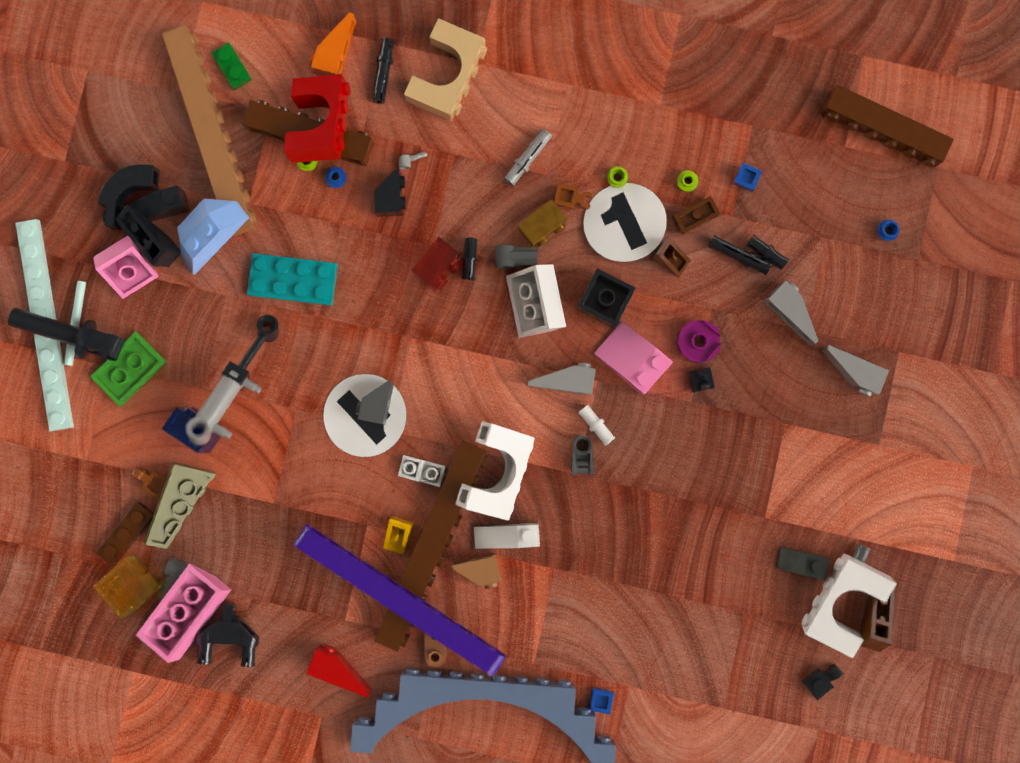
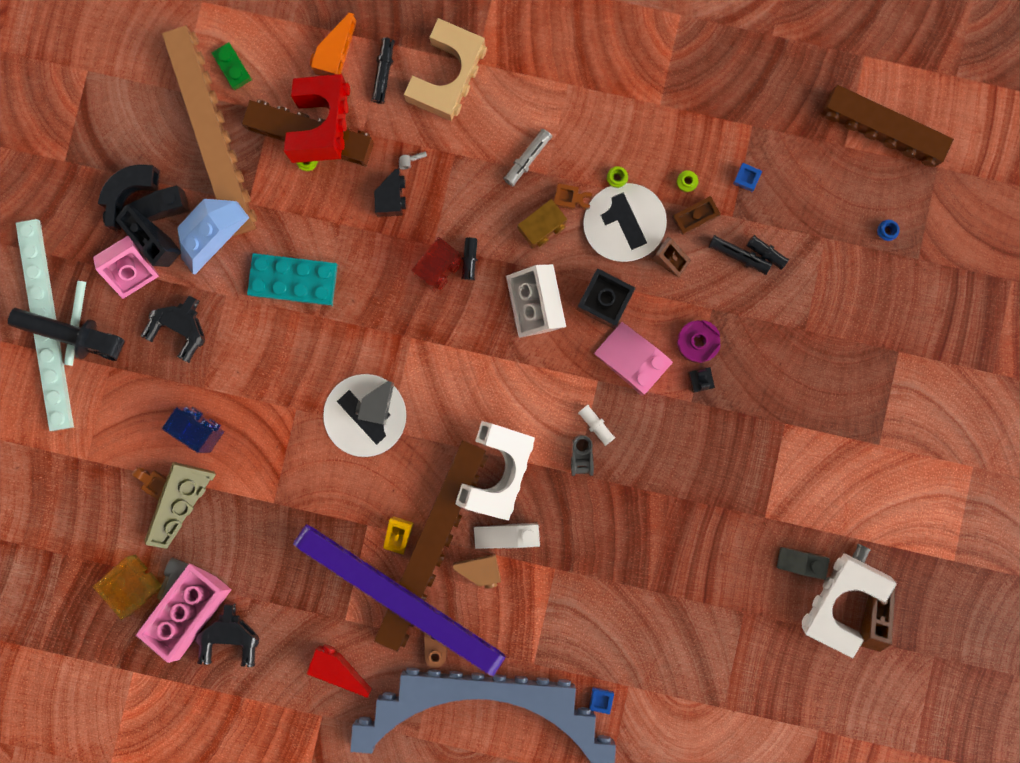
bright green tile [90,331,167,407] -> none
reddish brown plate [96,502,154,567] -> none
light grey piece [186,315,279,445] -> none
blue plate [325,167,347,188] -> none
white slope [398,455,448,487] -> none
dark grey piece [495,245,537,269] -> none
light grey slope [528,363,596,395] -> none
light grey slope [764,281,818,346] -> none
black plate [802,664,843,700] -> none
light grey slope [821,345,889,397] -> none
none -> black connector [140,296,205,363]

